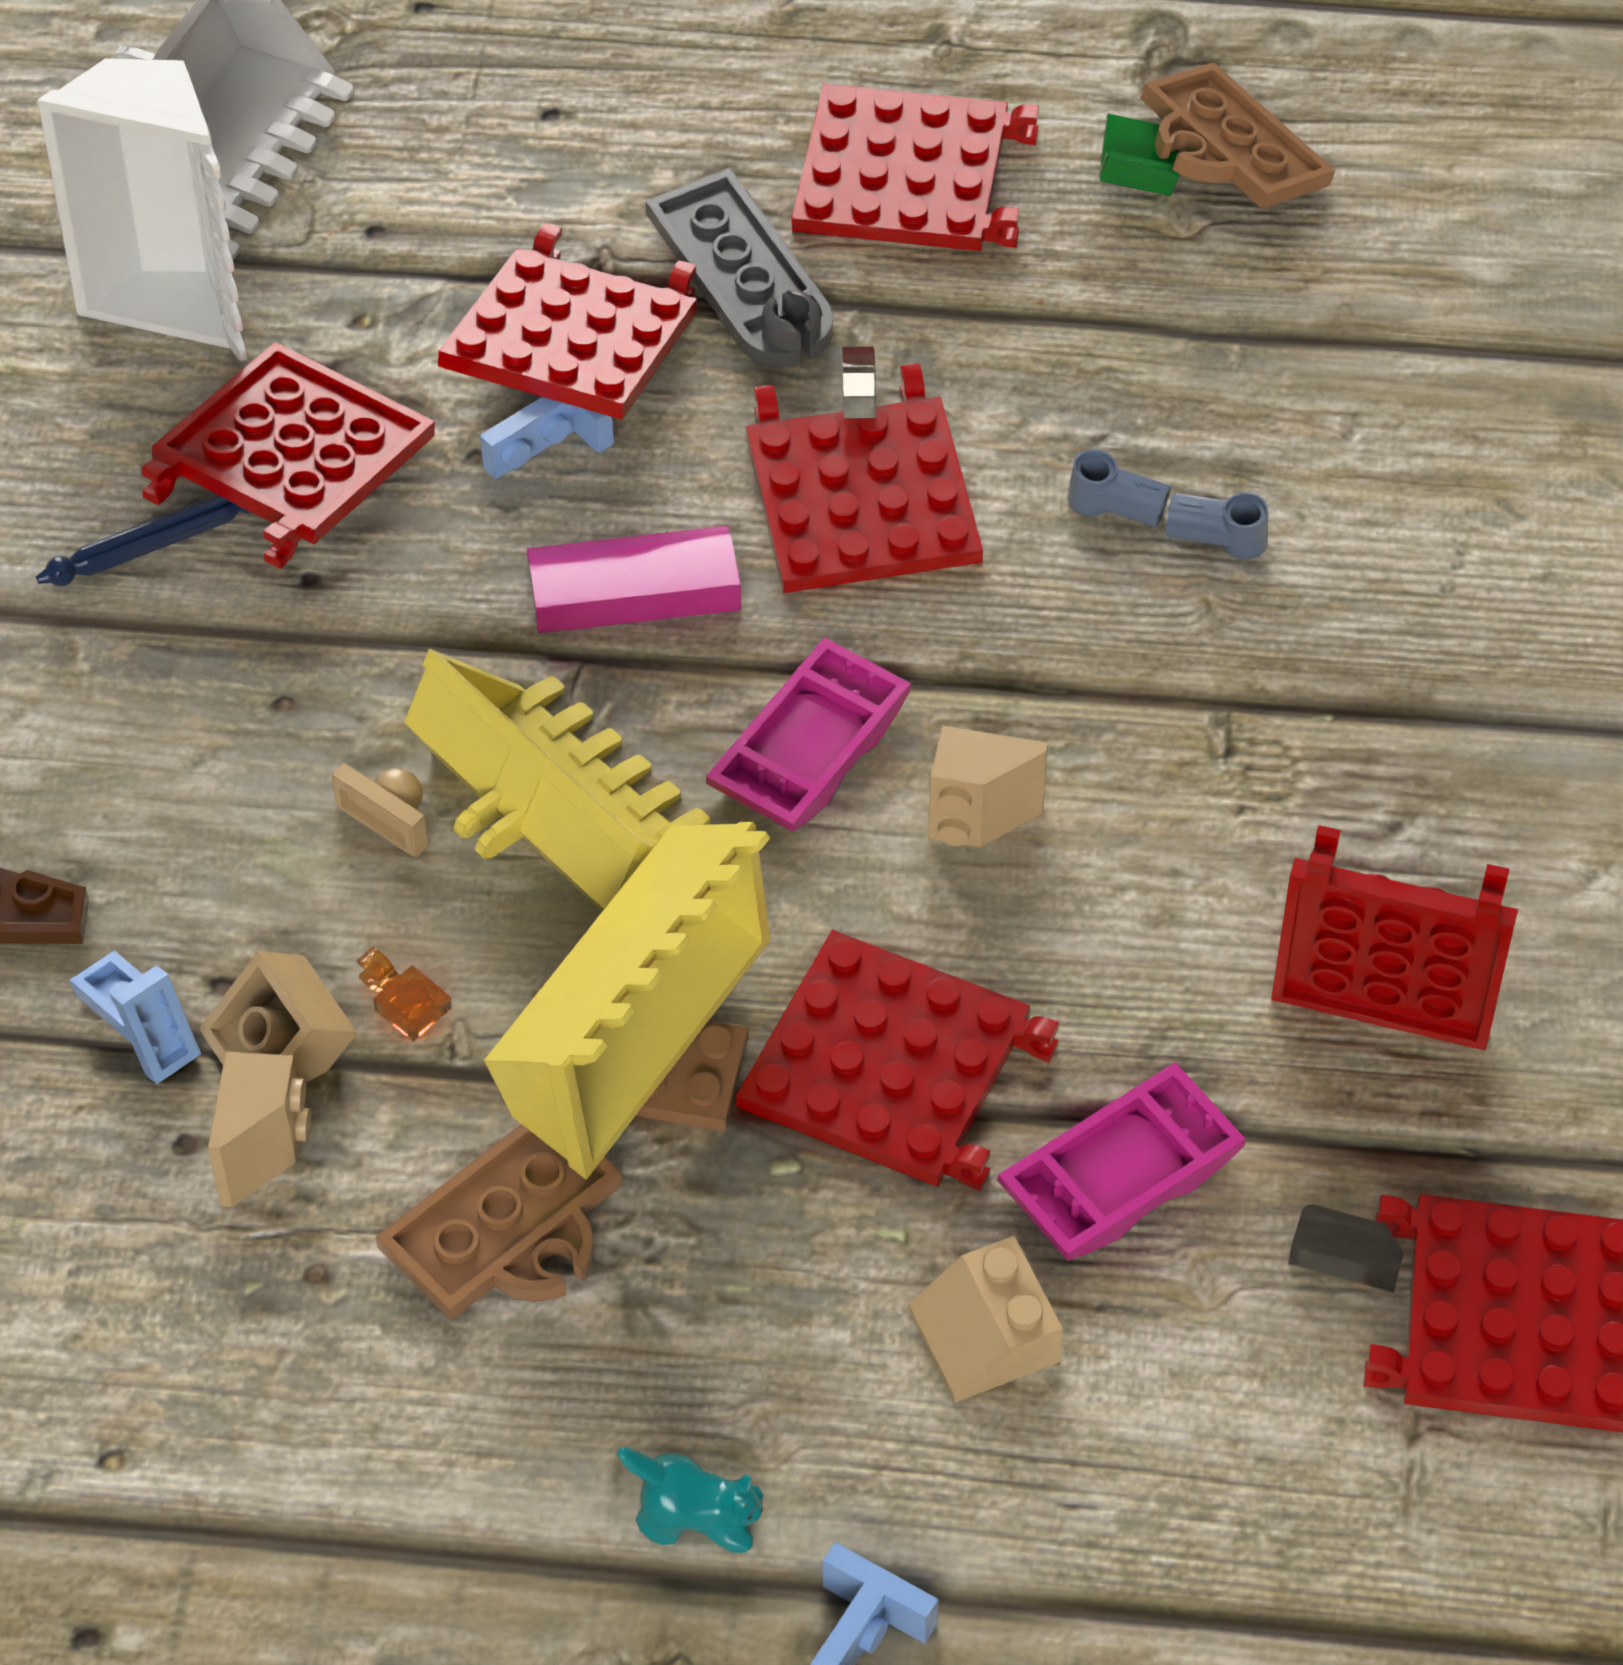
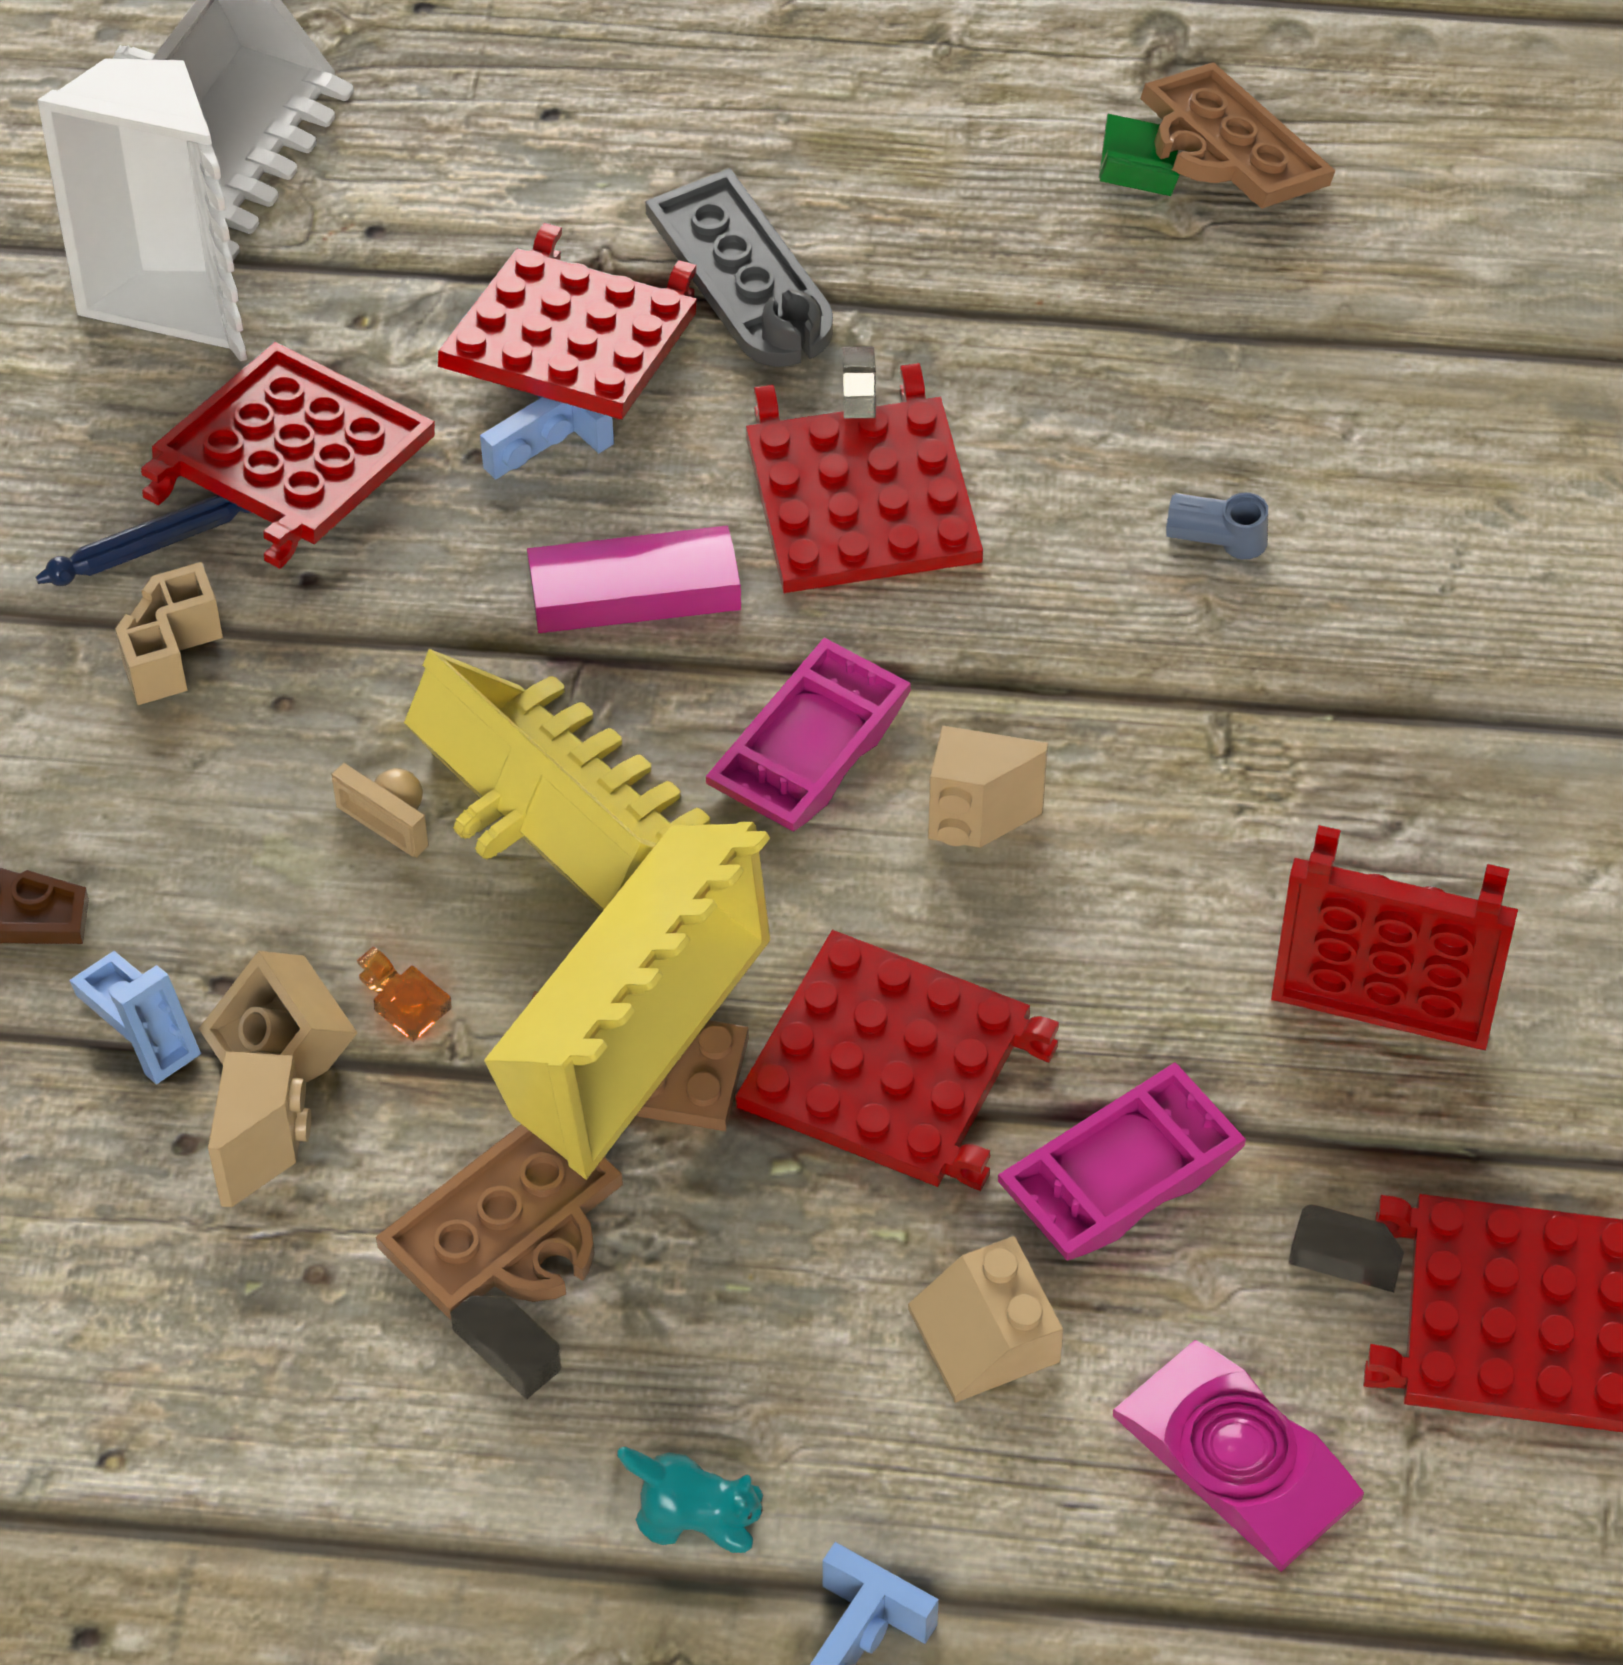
plate [791,83,1039,251] -> none
sand blue piece [1067,449,1172,527] -> none
none -> tan brick [115,562,223,705]
none -> clear smoke piece [450,1296,561,1400]
none -> dark pink slope [1113,1340,1364,1572]

